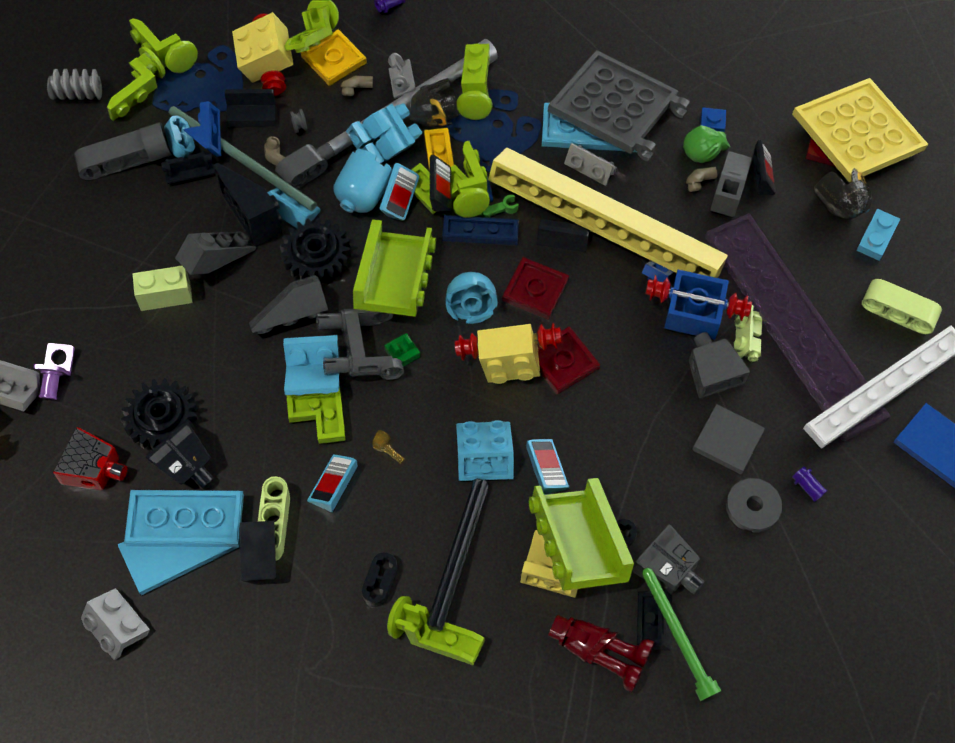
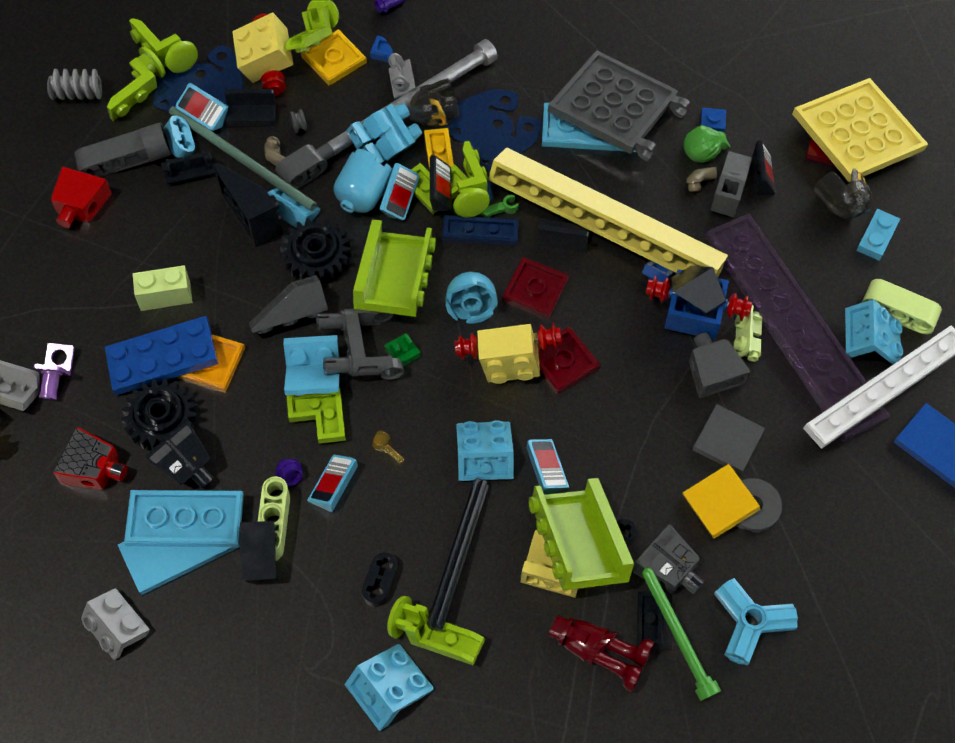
dark grey slope [175,231,256,275] -> none
blue slope [183,101,221,157] -> none
dark tan arm [341,76,373,96] -> none
lime piece [457,44,493,120] -> none
light grey hinge [564,143,617,186] -> none
dark purple pin [792,466,828,502] -> none
none -> red torso [51,167,112,228]
none -> blue plate [105,316,218,396]
none -> slope [175,83,229,131]
none -> light orange tile [176,335,245,393]
none -> dark purple plate [275,459,303,486]
none -> medium azure bracket [344,644,434,731]
none -> blue tile [370,35,393,62]
none -> black slope [671,266,726,316]
none -> yellow tile [683,464,761,539]
none -> medium azure piece [714,578,798,665]
none -> medium azure bracket [845,299,903,365]

